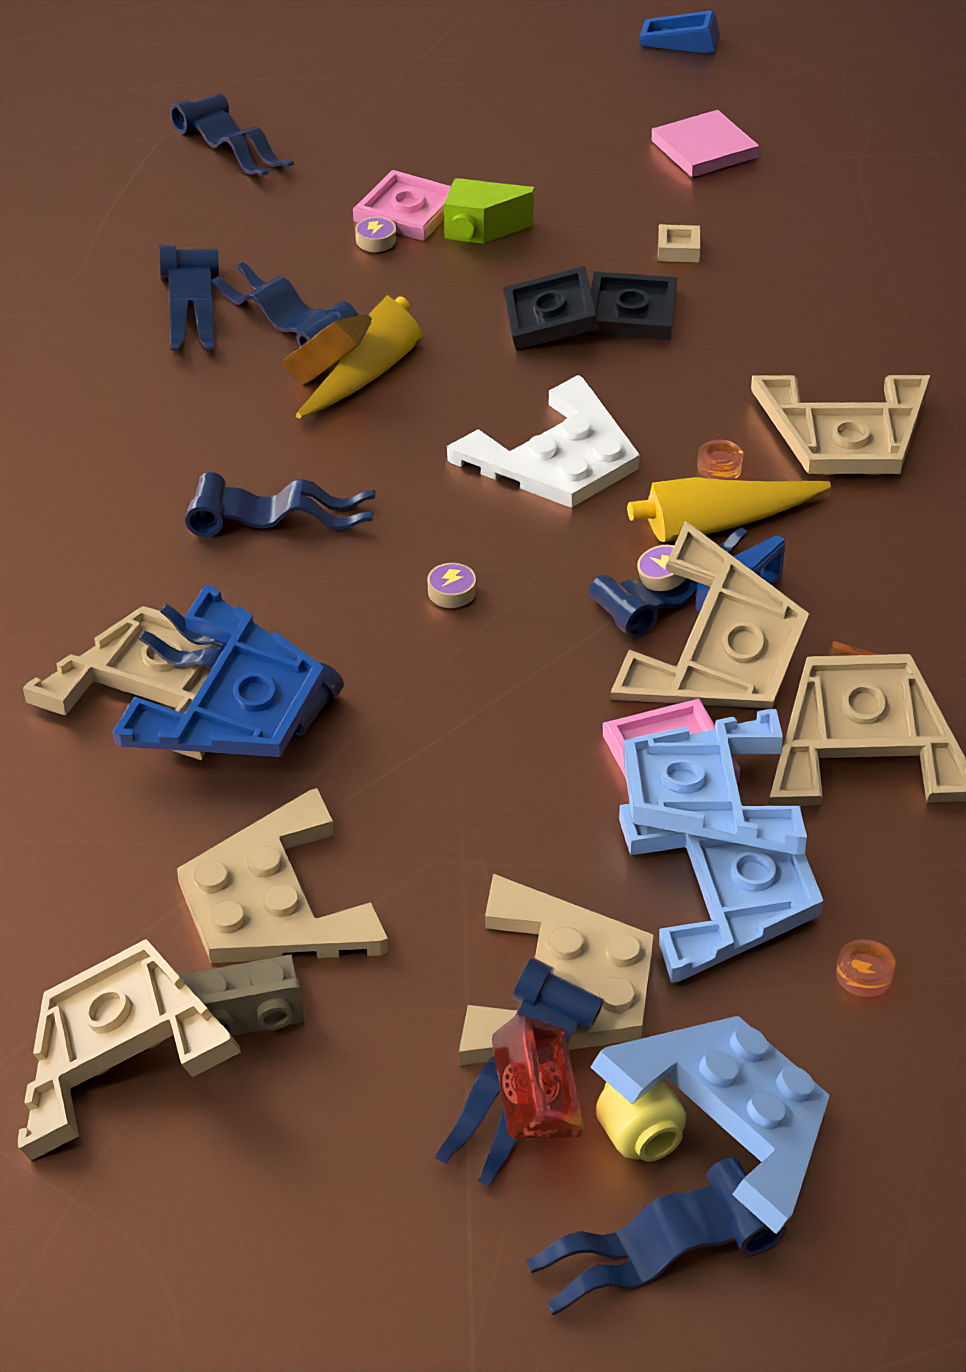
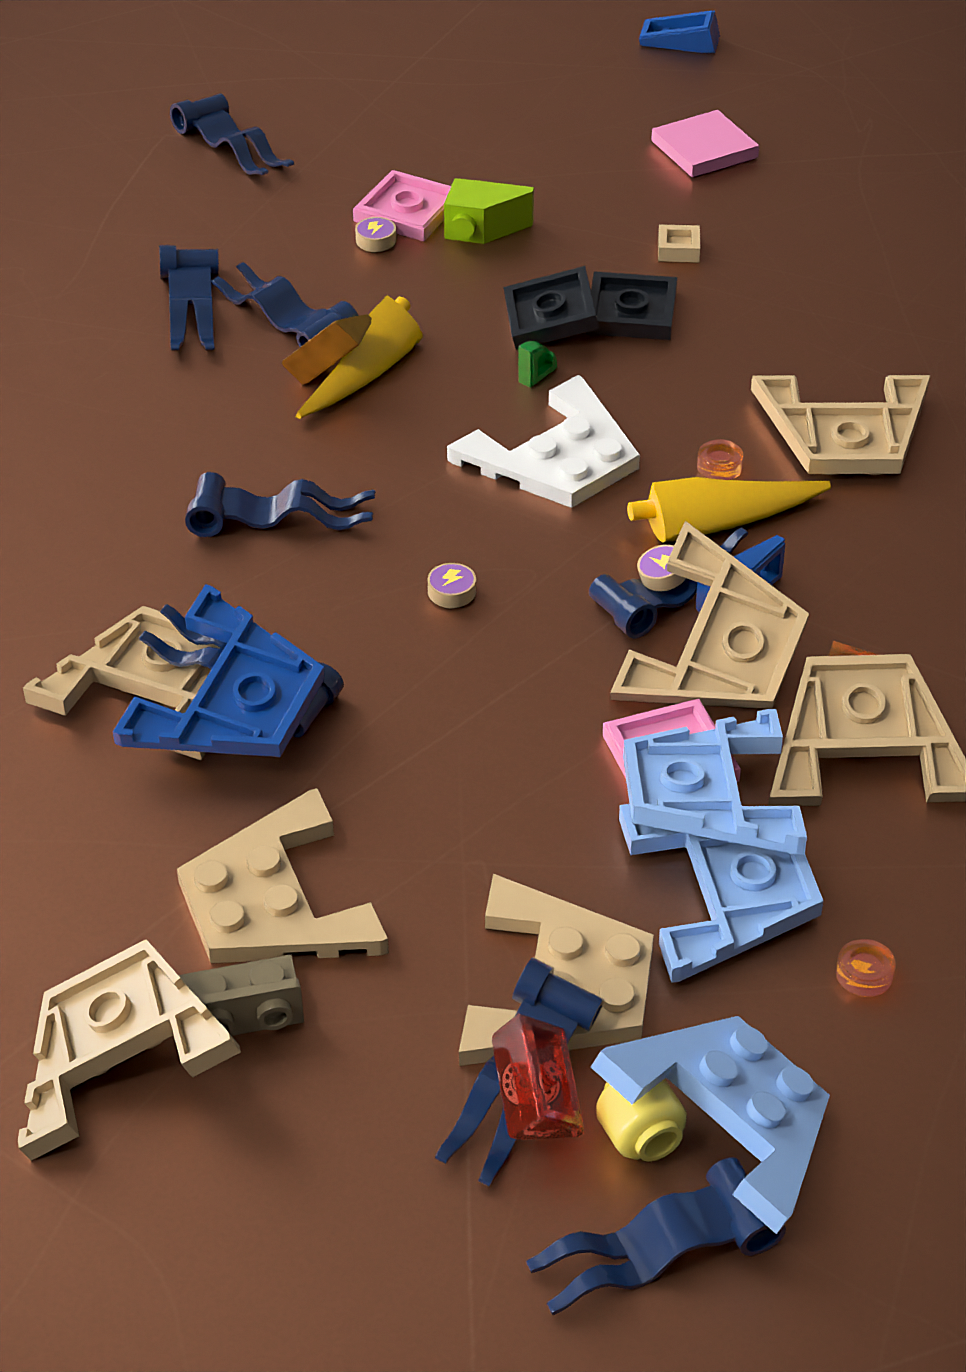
none -> green tile [518,341,557,388]

